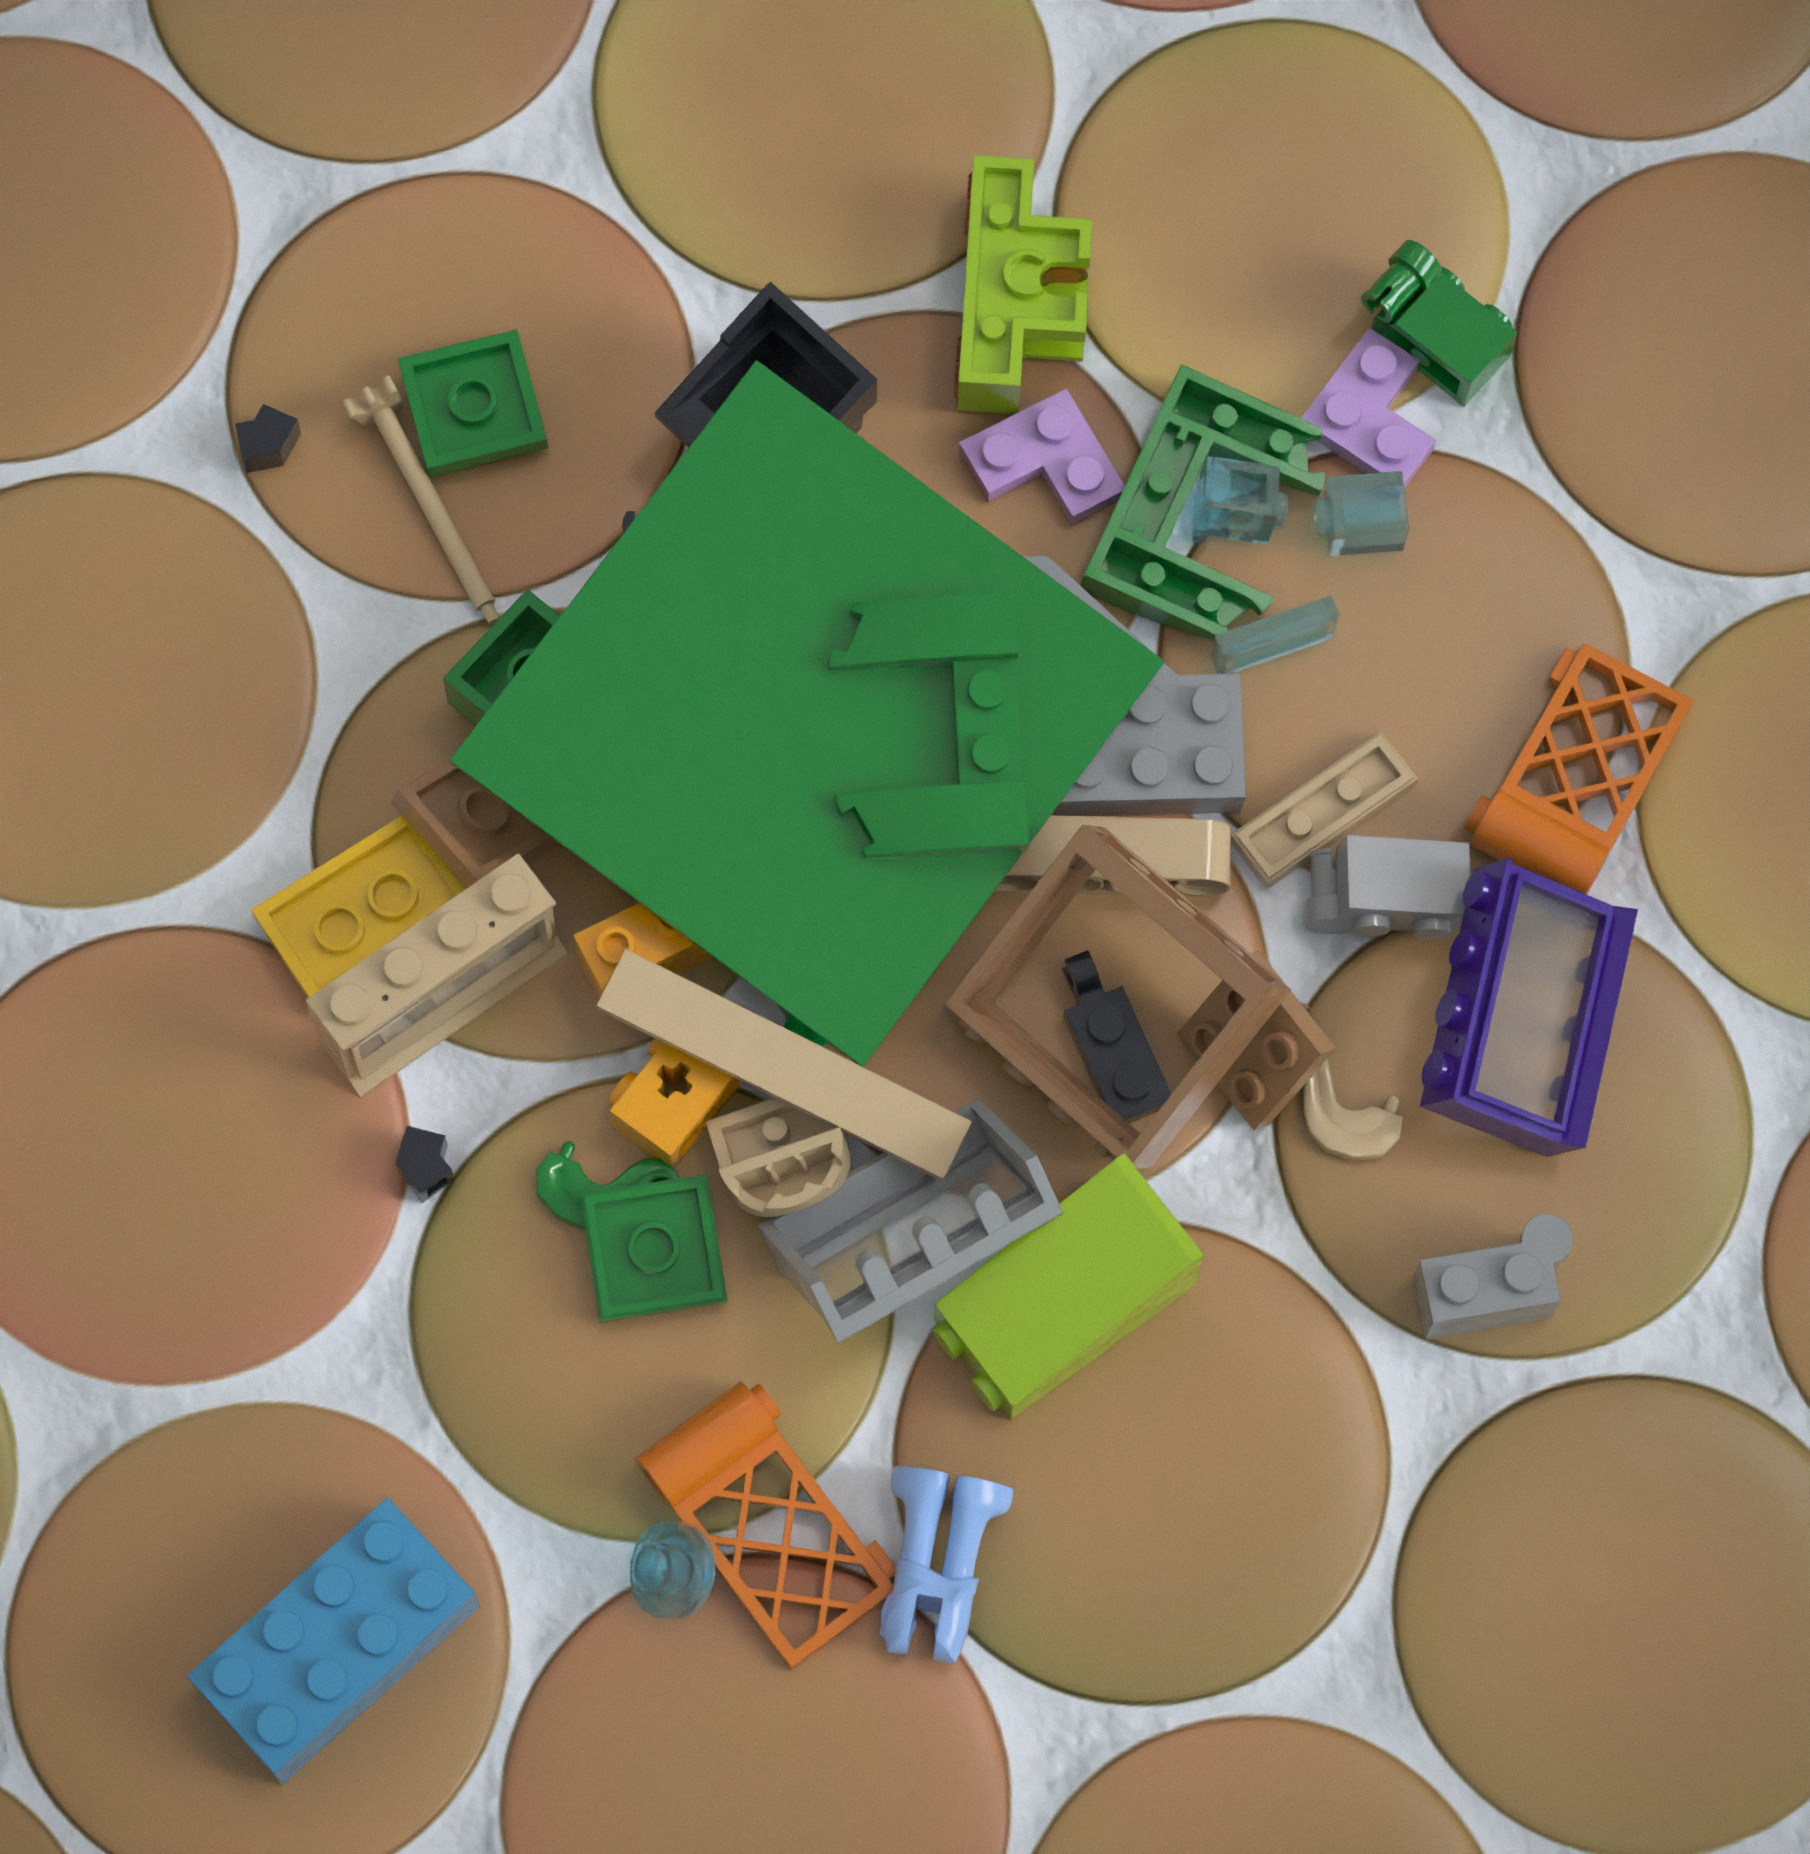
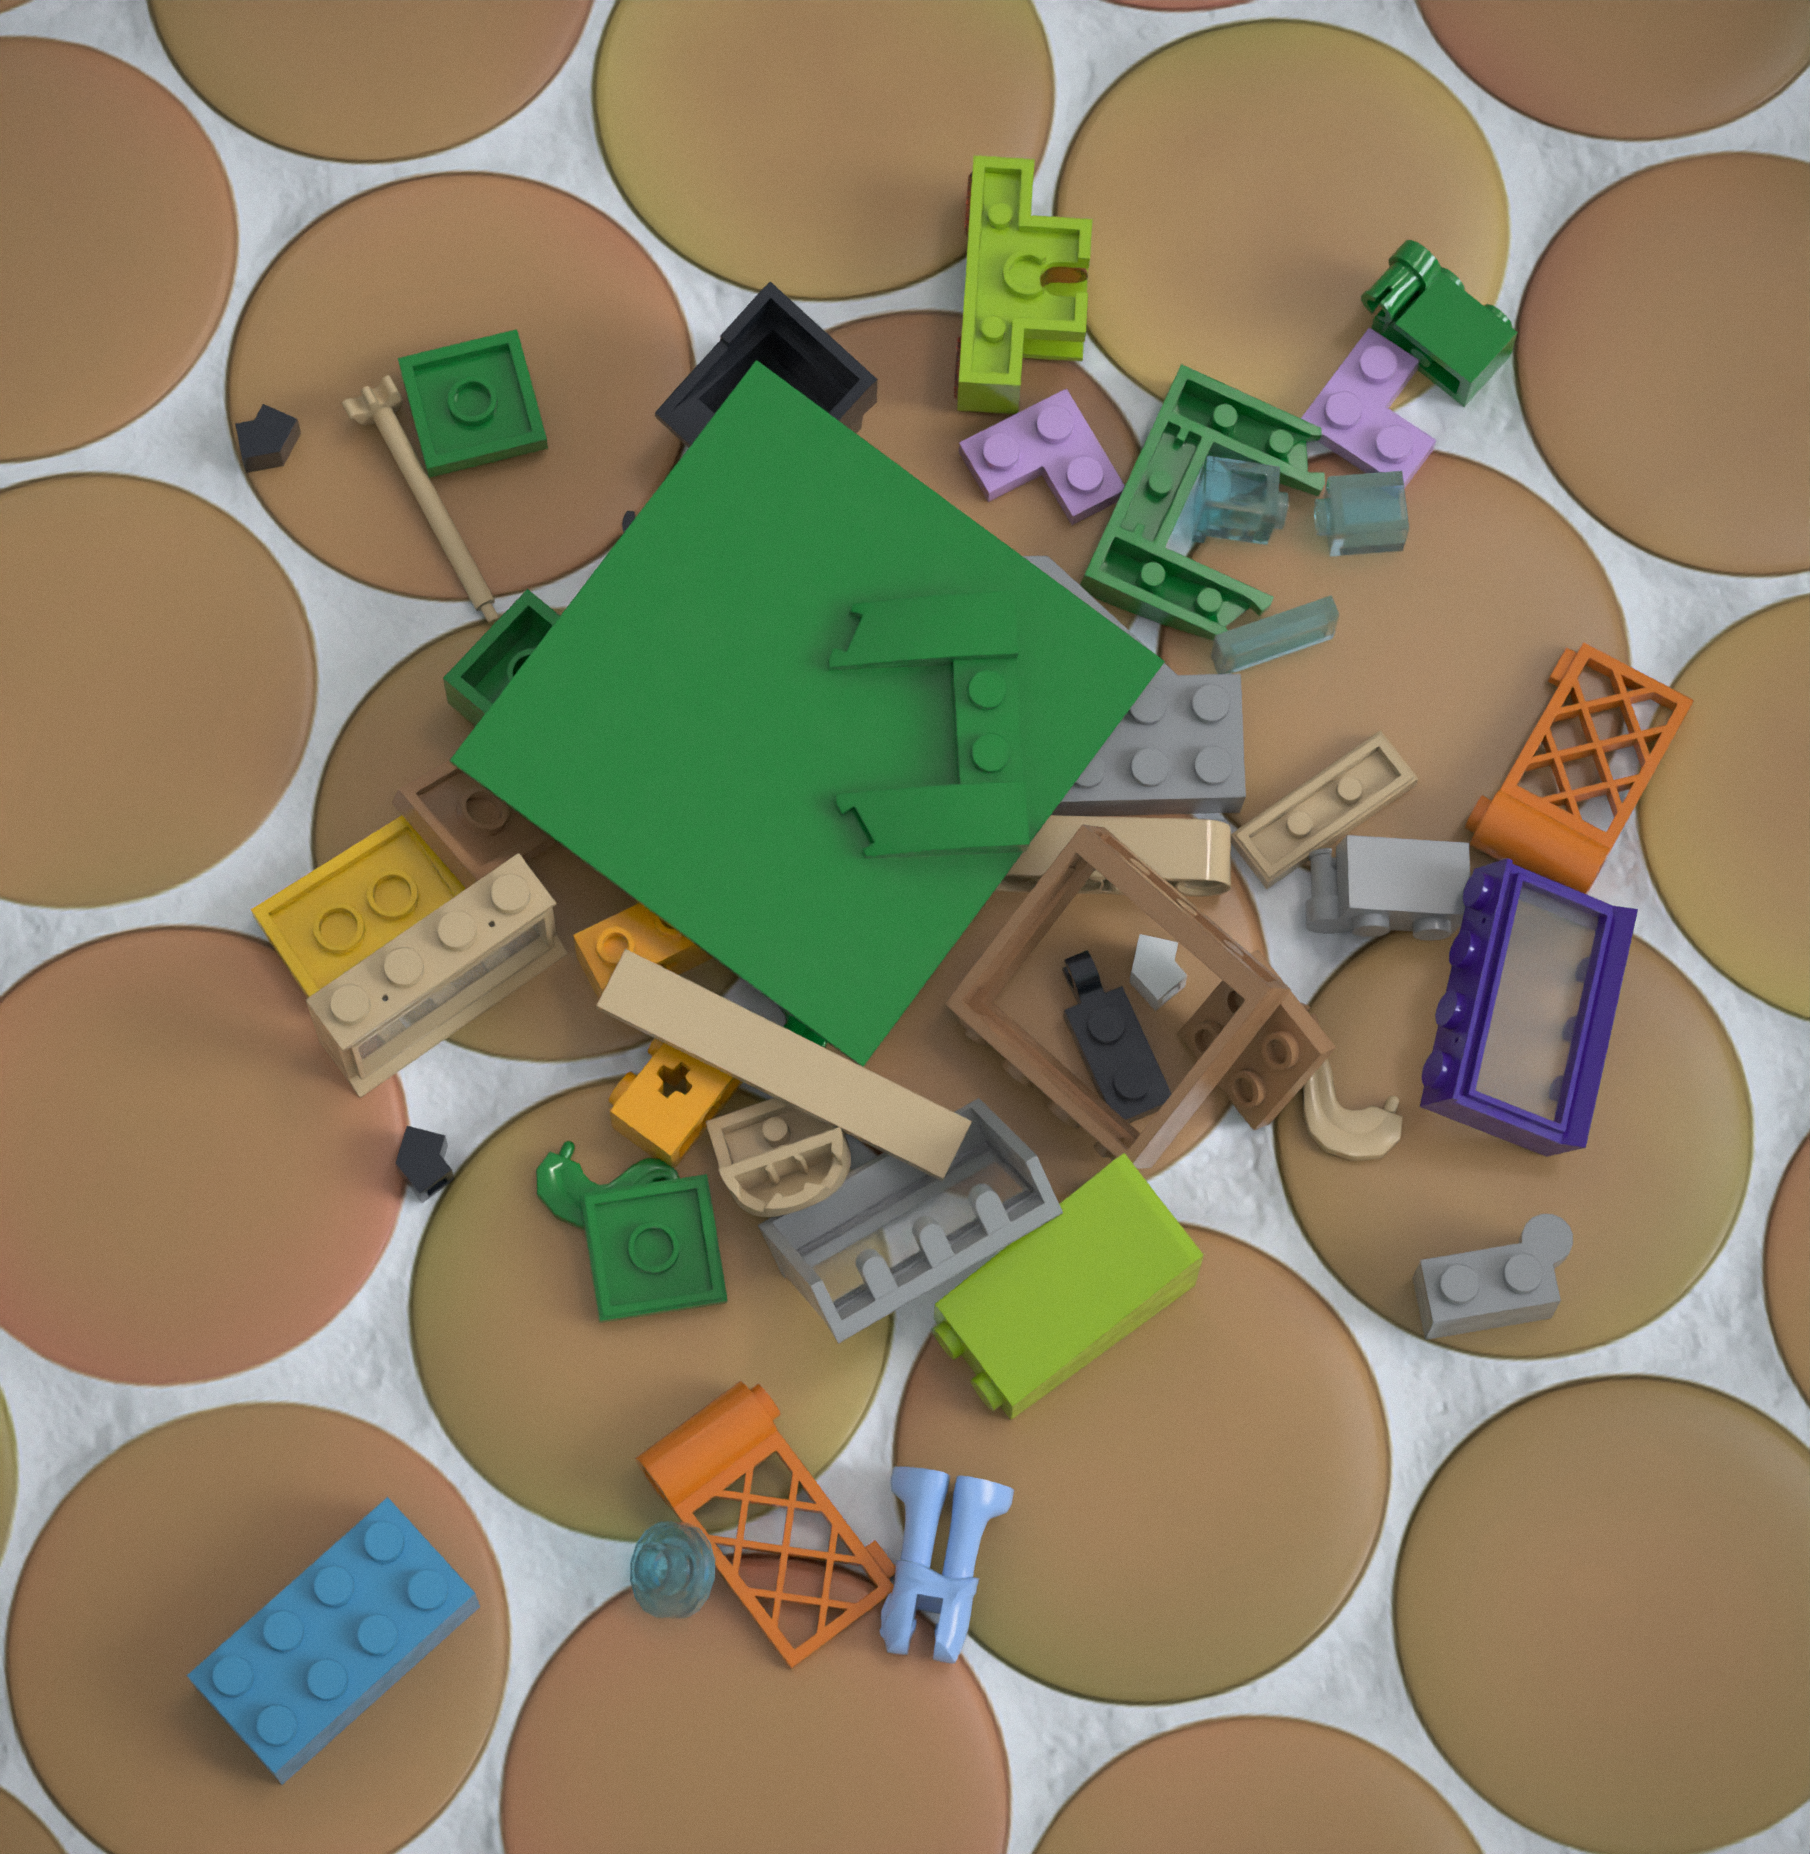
none -> white piece [1130,934,1188,1011]

